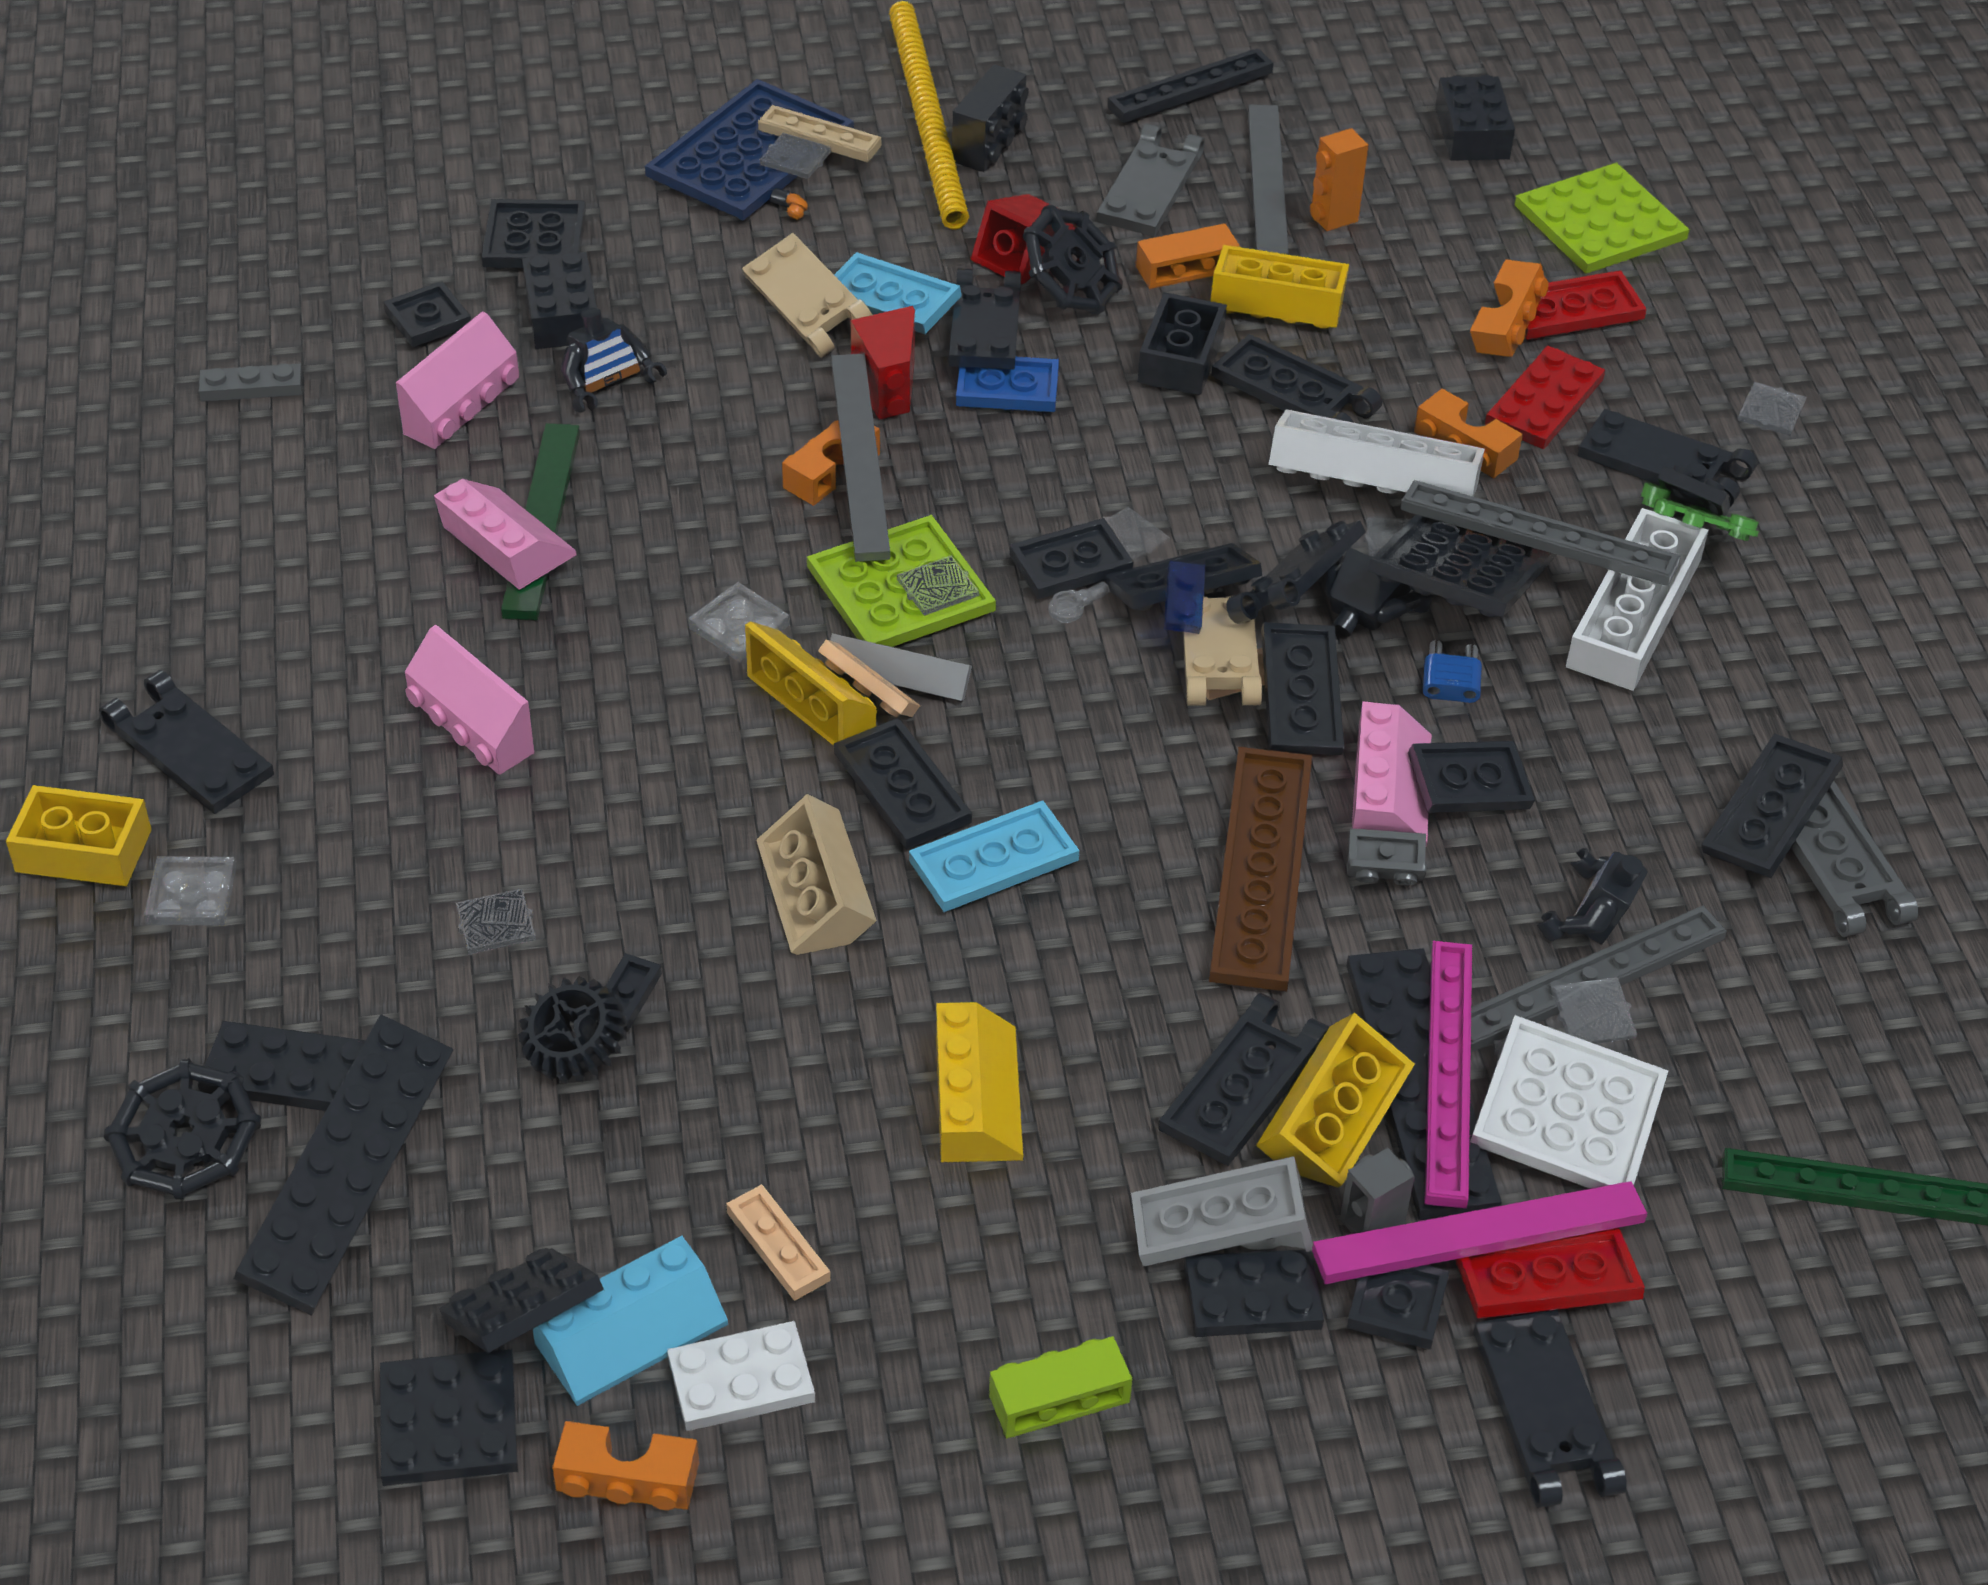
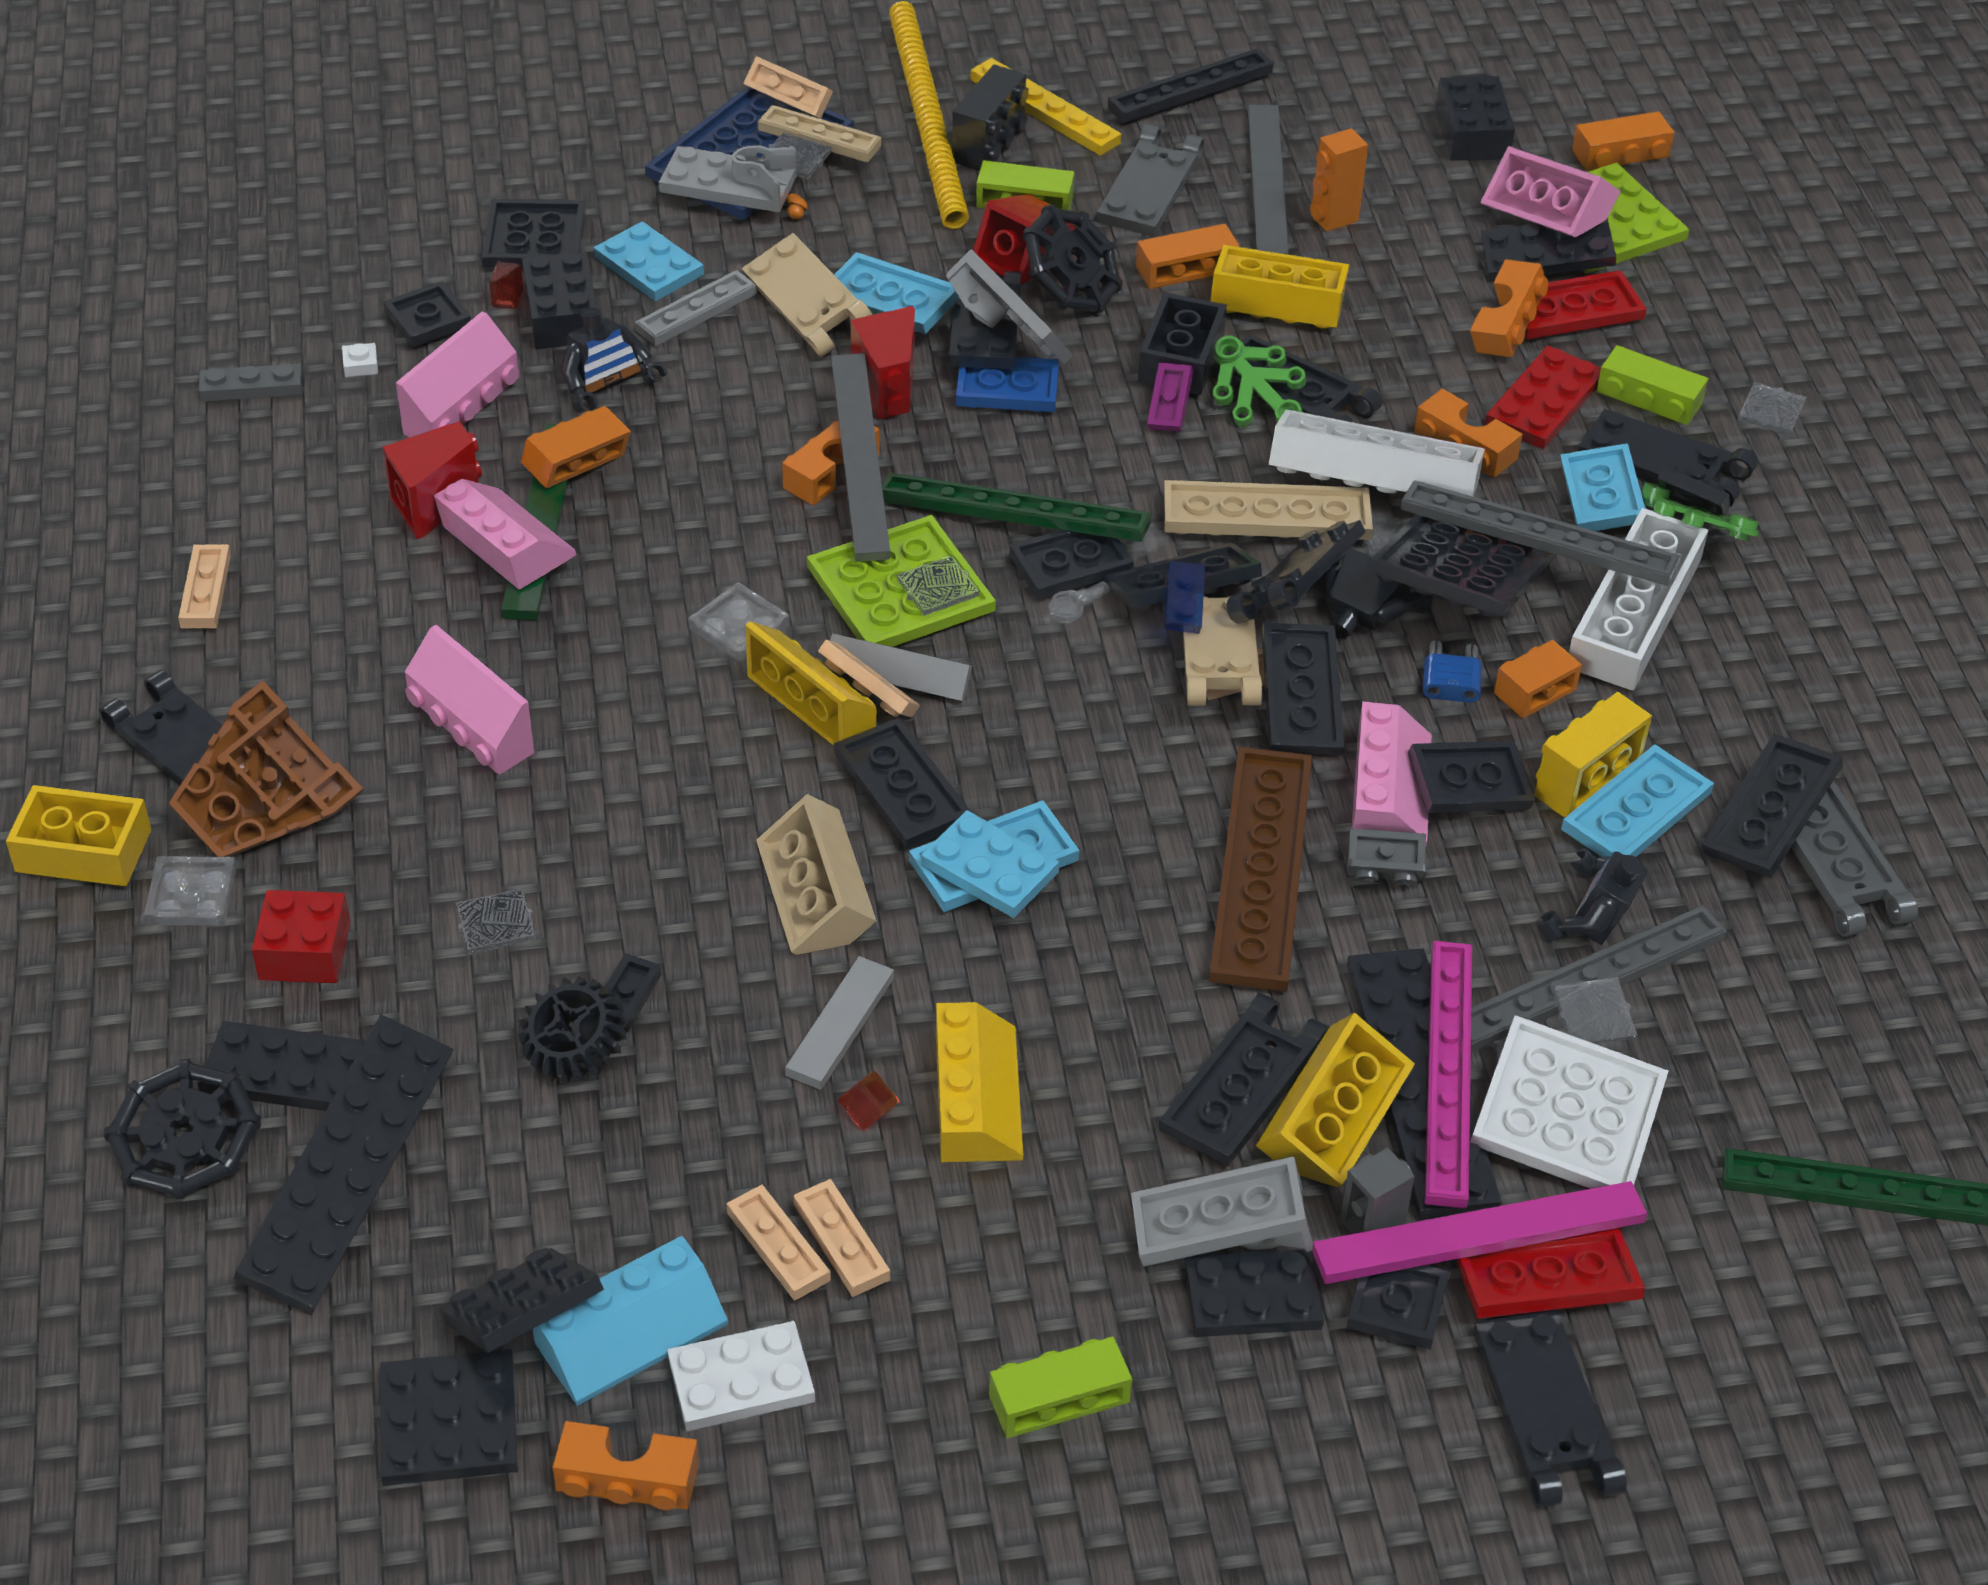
none -> dark orange wedge [169,680,364,861]
none -> light nougat plate [178,545,231,628]
none -> red brick [252,890,351,983]
none -> white plate [342,343,378,377]
none -> red slope [382,421,482,539]
none -> clear red slope [490,262,524,309]
none -> orange brick [521,406,631,488]
none -> medium azure plate [593,221,704,302]
none -> light grey tile [635,270,757,346]
none -> light grey plate [659,146,797,212]
none -> light nougat plate [744,56,833,119]
none -> light grey tile [785,956,894,1090]
none -> light nougat plate [793,1179,890,1297]
none -> clear red slope [837,1071,900,1130]
none -> dark green tile [882,473,1151,542]
none -> medium azure plate [921,810,1059,918]
none -> light grey plate [946,249,1073,364]
none -> yellow plate [971,58,1122,156]
none -> lime brick [976,161,1075,211]
none -> magenta plate [1147,363,1193,432]
none -> tan plate [1164,480,1373,540]
none -> bright green plant [1213,336,1306,427]
none -> bright pink slope [1480,146,1621,237]
none -> black plate [1481,218,1616,282]
none -> orange brick [1494,639,1582,719]
none -> yellow brick [1534,692,1652,818]
none -> medium azure plate [1560,443,1645,531]
none -> medium azure plate [1561,744,1714,857]
none -> orange brick [1572,111,1675,171]
none -> lime brick [1596,345,1709,425]

